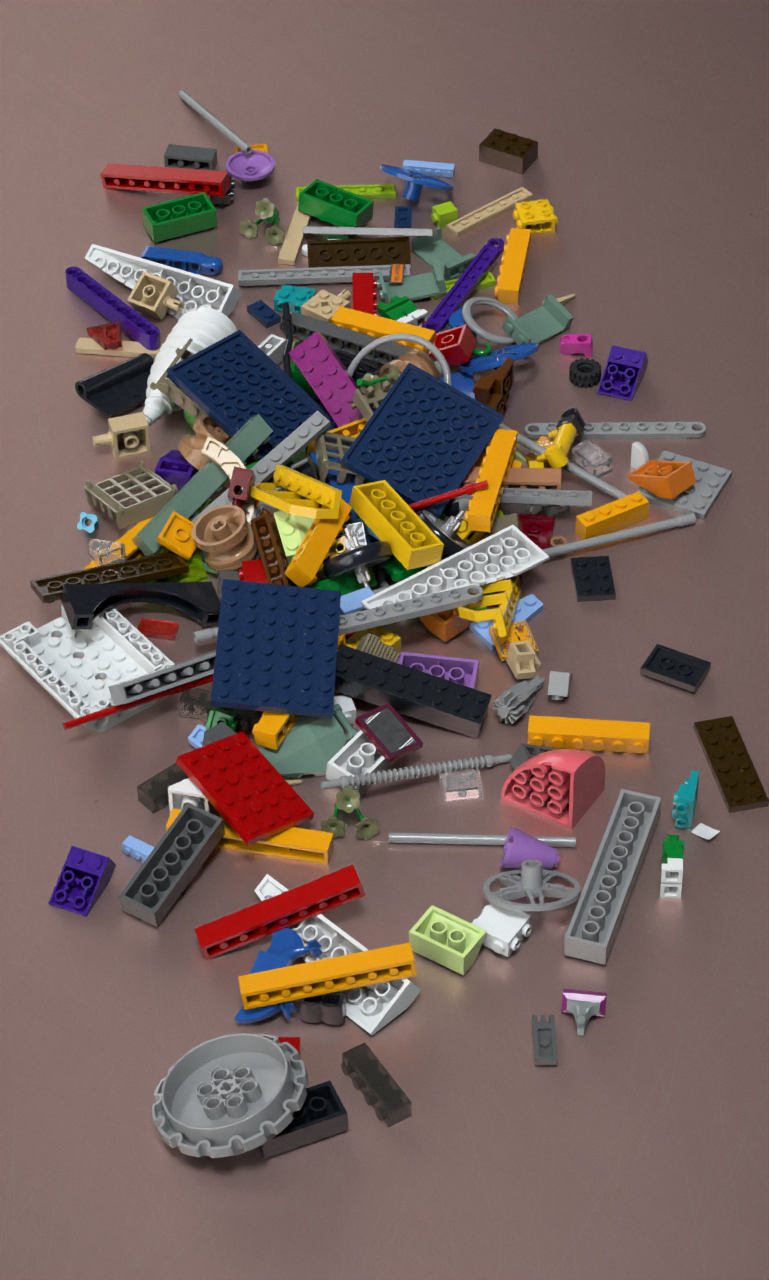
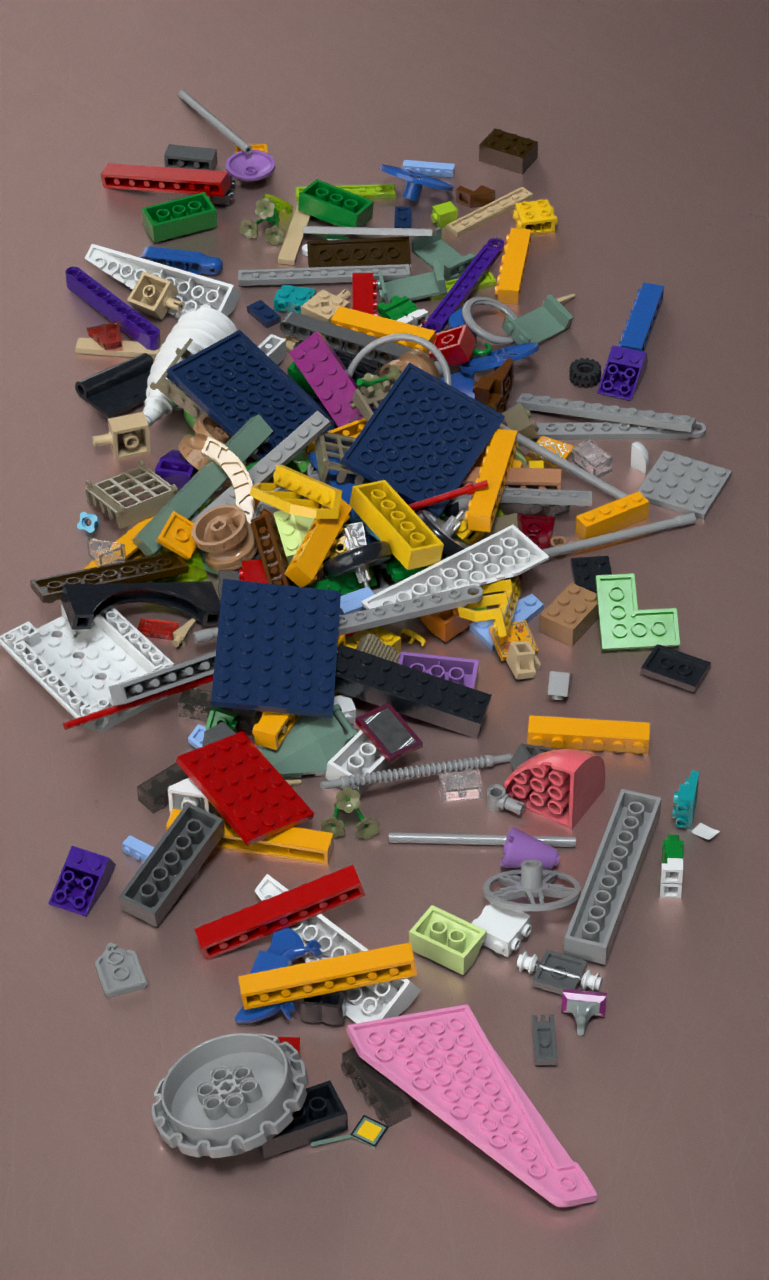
dark red torso [227,466,256,509] -> none
black bar [282,302,293,380] -> none
black brick [291,456,320,480] -> none
sticker [389,264,405,283] -> none
light grey piece [492,675,545,724] -> none
yellow piece [537,408,585,469] -> none
dark pink leg [559,334,593,357] -> none
orange slope [627,460,696,500] -> none
dark brown plate [693,716,769,813] -> none
none -> light grey tile [94,942,148,998]
none -> tan piece [172,618,197,647]
none -> clear neon green tile [261,194,294,214]
none -> piece [310,1115,389,1148]
none -> bright pink wing [346,1004,598,1207]
none -> yellow piece [399,629,426,647]
none -> reddish brown slope [456,185,495,208]
none -> light grey pin [487,784,526,816]
none -> dark tan brick [502,403,538,446]
none -> light grey plate [516,393,696,432]
none -> dark grey plate [517,950,603,995]
none -> medium nougat brick [539,583,599,647]
none -> plate [595,573,680,651]
none -> blue brick [618,283,664,352]

